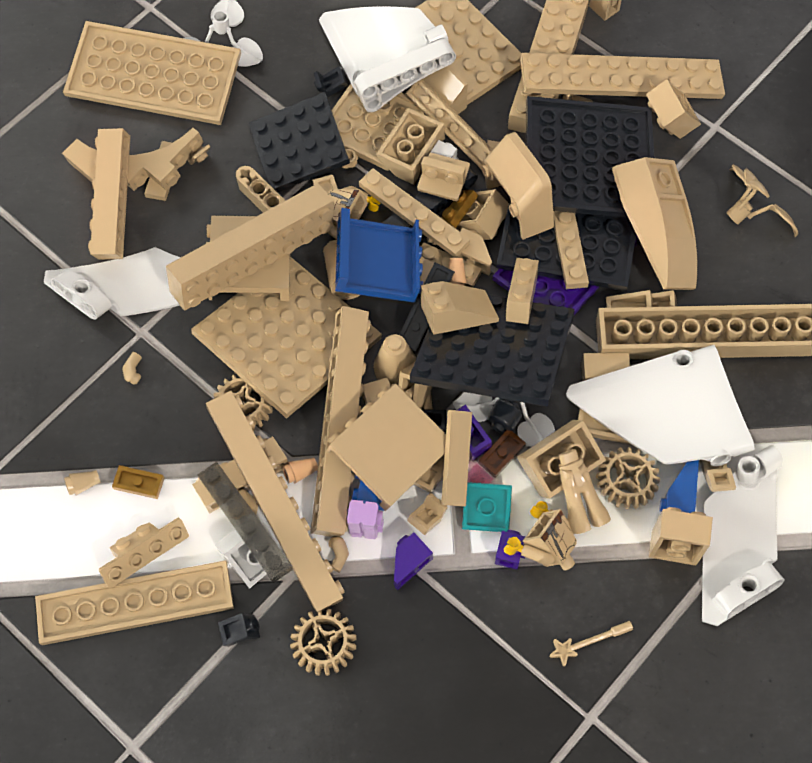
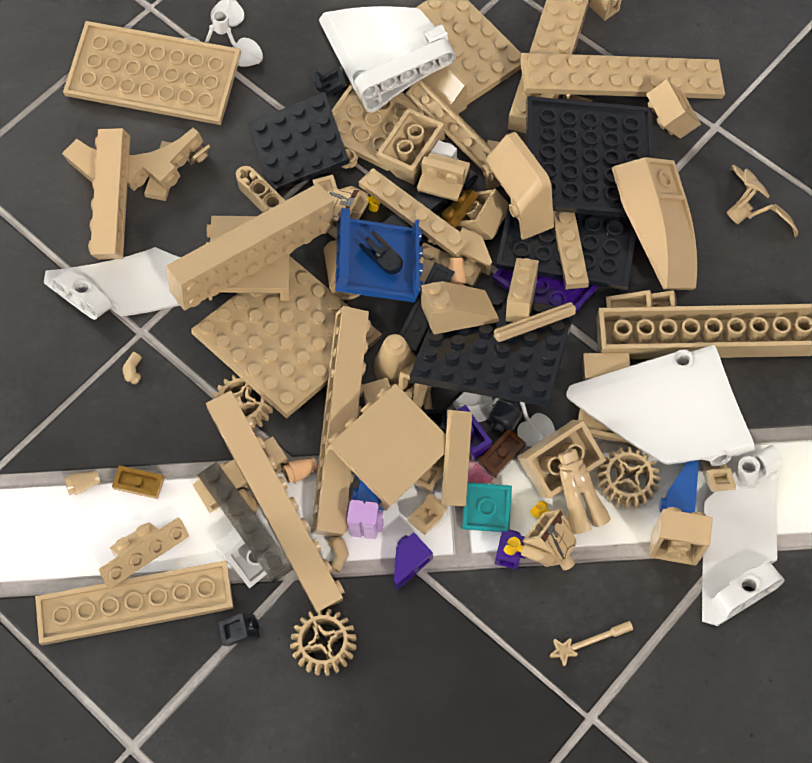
none -> black arm [359,230,403,274]
none -> tan axle [494,302,576,342]

